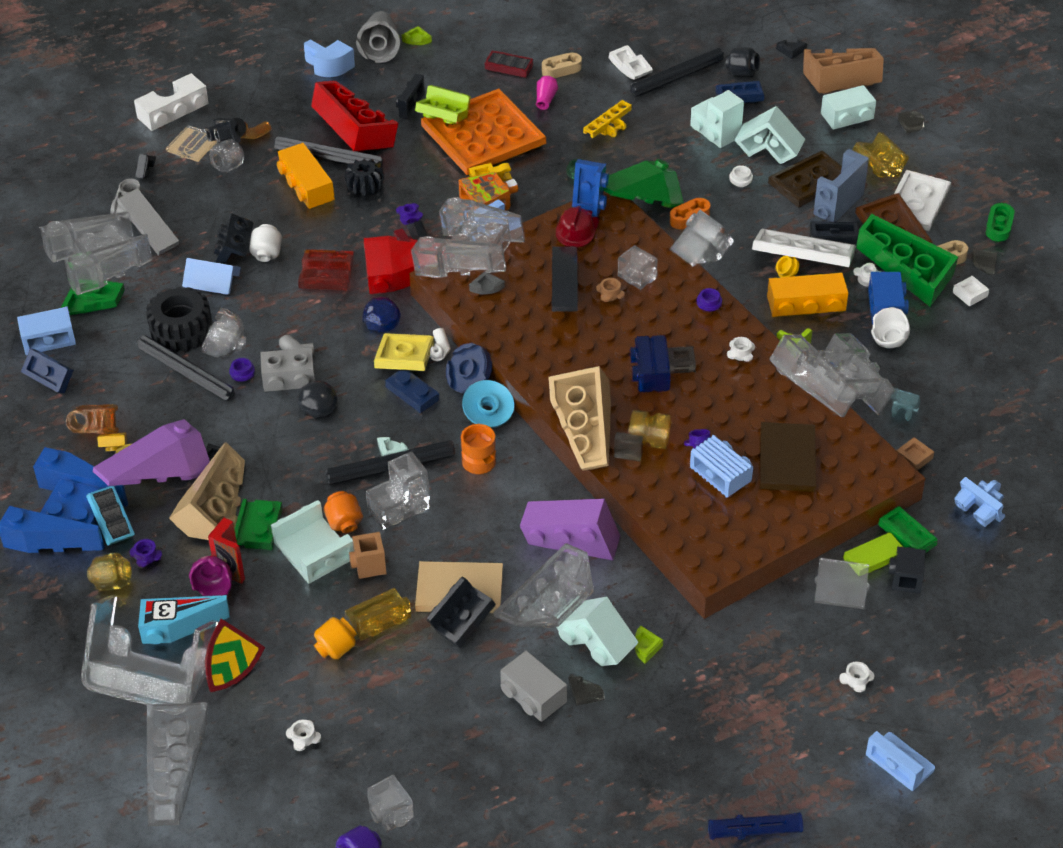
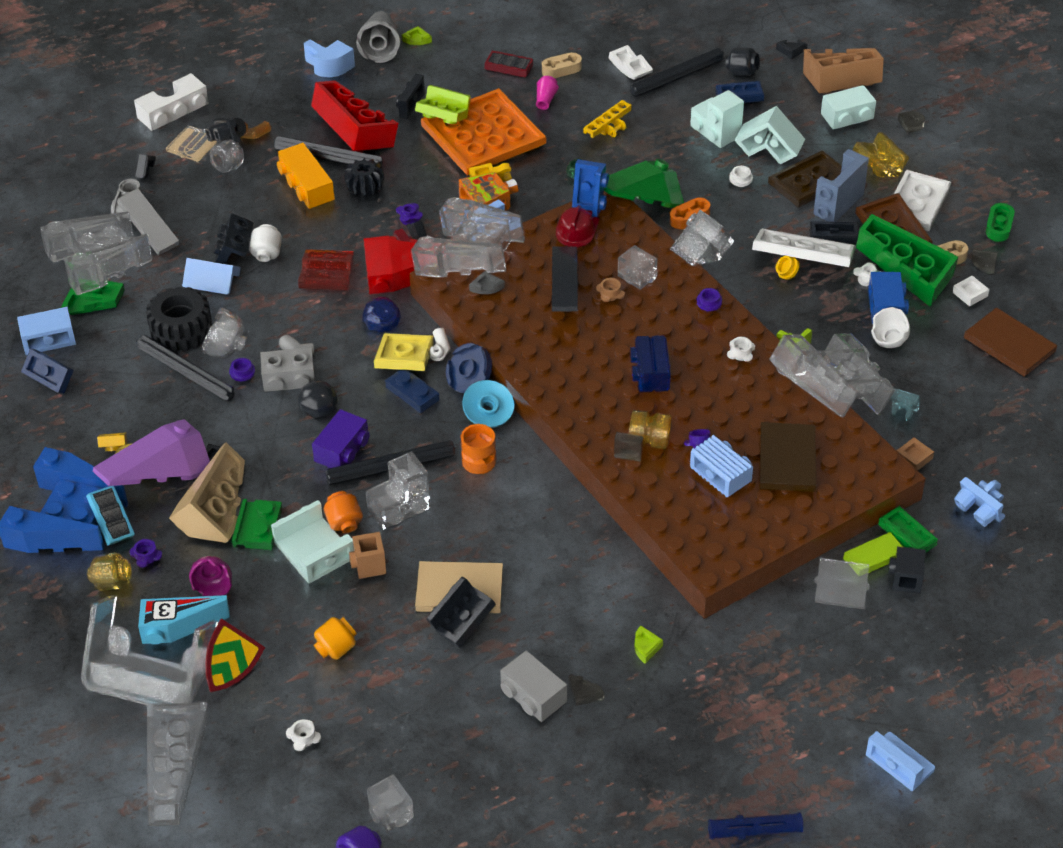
clear orange piece [66,404,119,434] -> none
red panel [208,517,245,583] -> none
clear yellow bracket [344,588,411,641] -> none
light aqua tile [377,437,409,456] -> none
clear wedge [493,543,594,629] -> none
medium lavender wedge [520,499,620,561] -> none
tan wedge [549,366,611,471] -> none
light aqua brick [553,597,639,666] -> none
clear smoke tile [667,346,696,373] -> none
light orange brick [767,273,848,317] -> none
white plate [839,662,874,692] -> none
none -> dark purple brick [312,409,370,468]
none -> reddish brown tile [964,307,1057,377]

